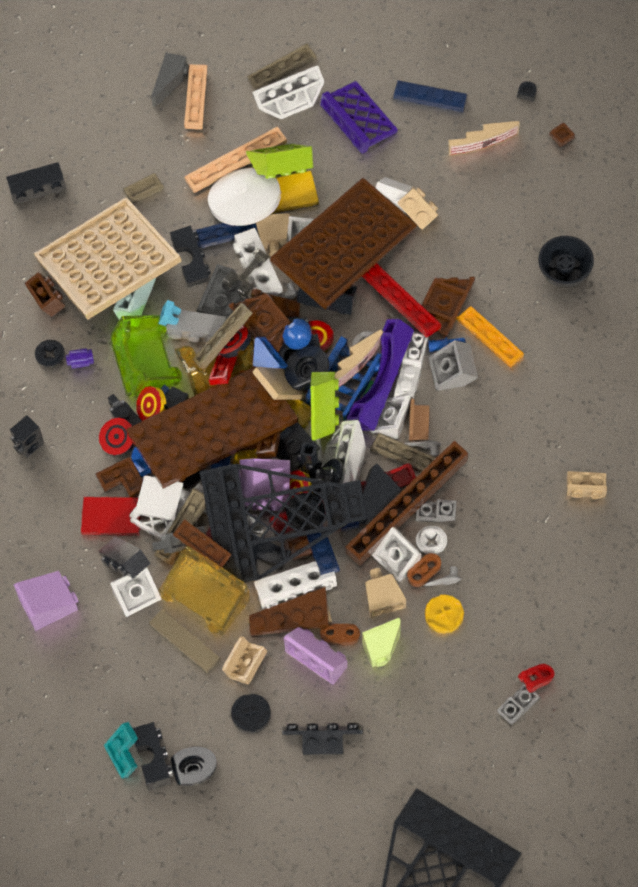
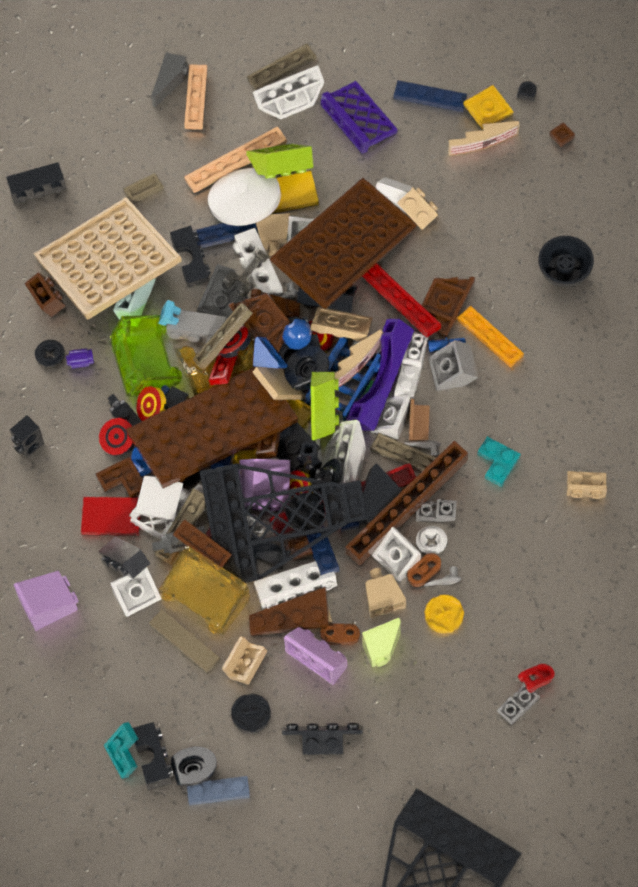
none -> sand blue plate [187,776,250,806]
none -> tan plate [311,307,373,341]
none -> yellow plate [463,85,514,130]
none -> teal plate [477,436,521,487]

